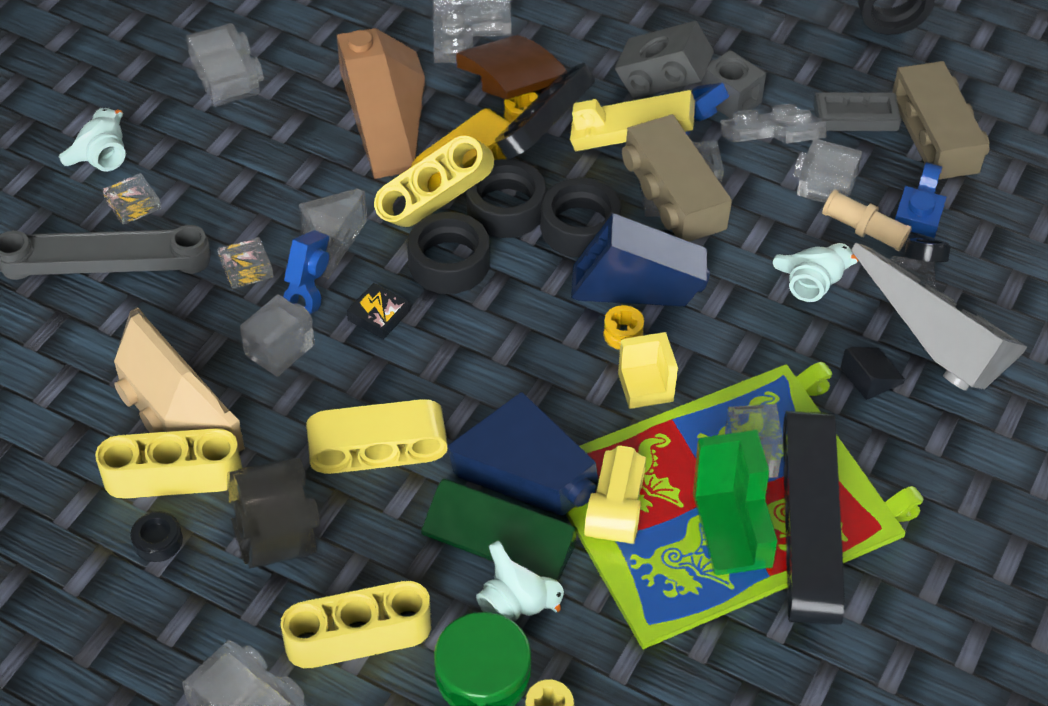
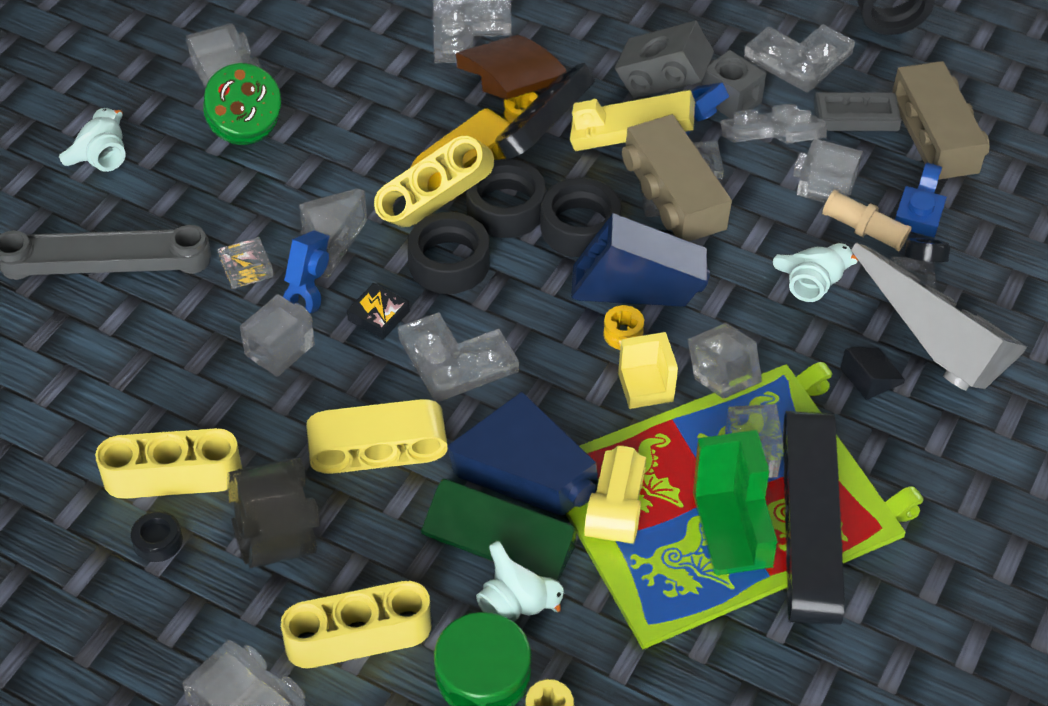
clear tile [102,173,161,225] -> none
tan wedge [114,307,245,452] -> none
medium nougat wedge [337,28,425,179] -> none
none -> green head [203,63,281,145]
none -> clear plate [398,312,519,402]
none -> clear brick [688,323,762,399]
none -> clear plate [744,24,855,93]

